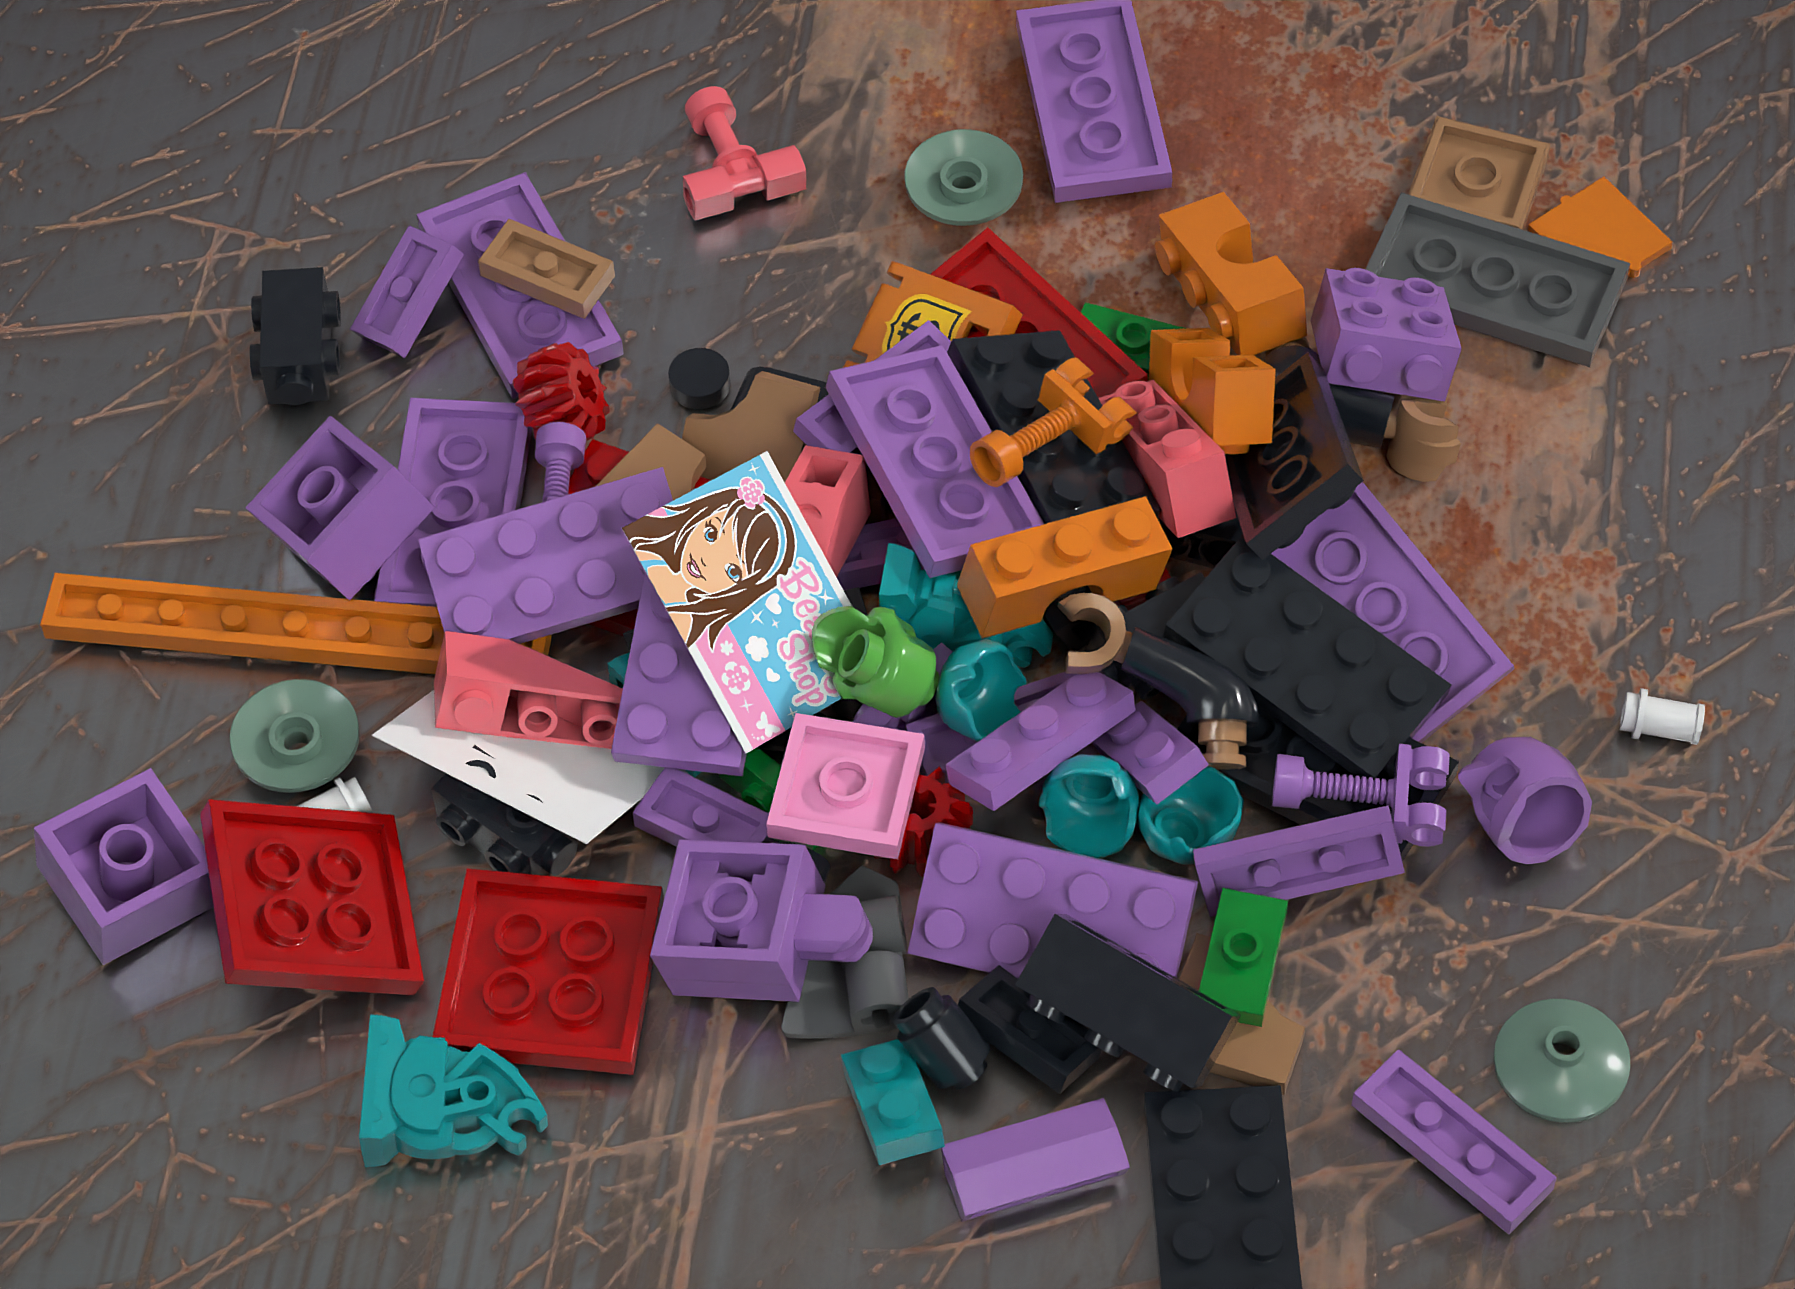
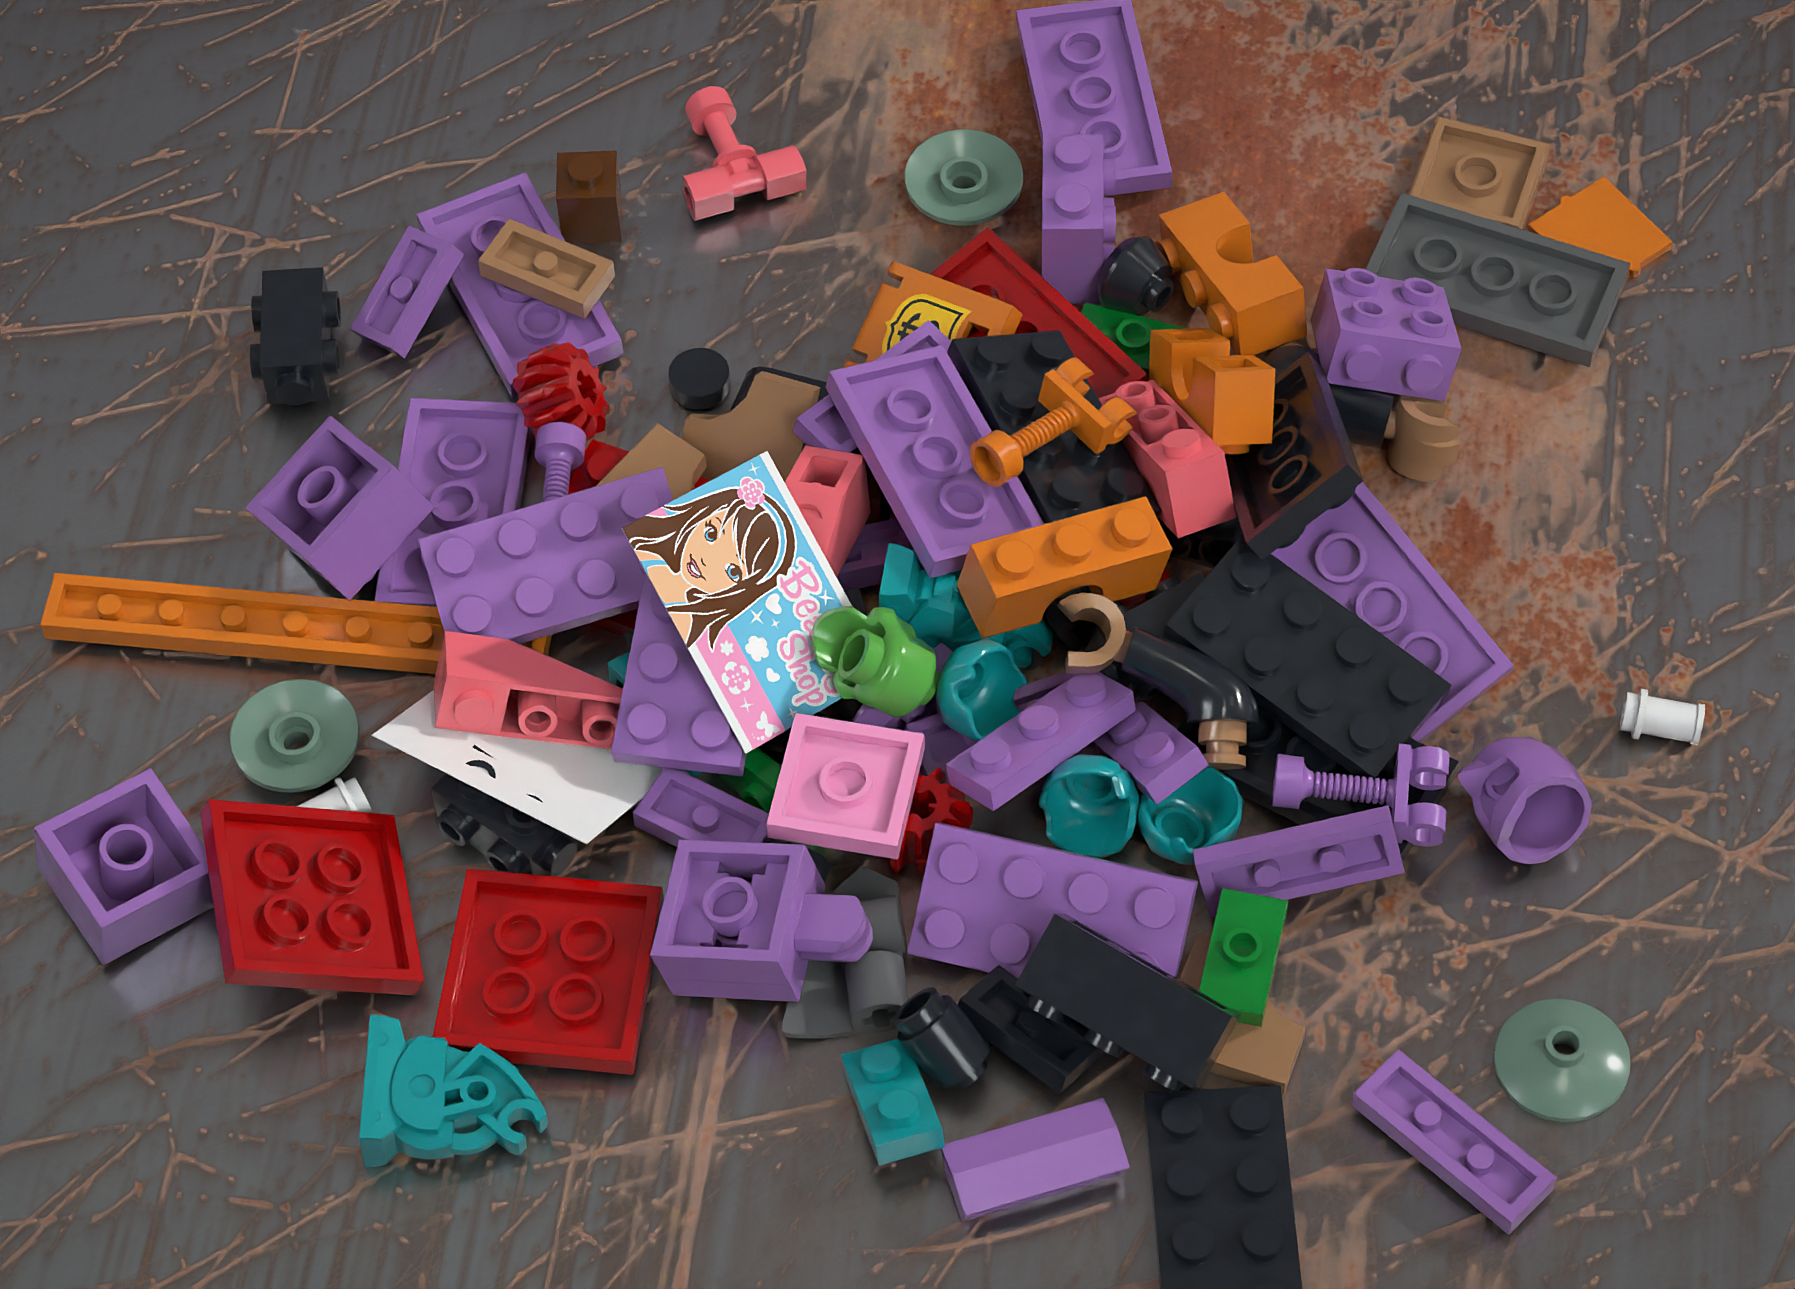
none -> reddish brown brick [556,150,622,244]
none -> medium lavender brick [1042,134,1116,305]
none -> black cone [1096,236,1175,316]

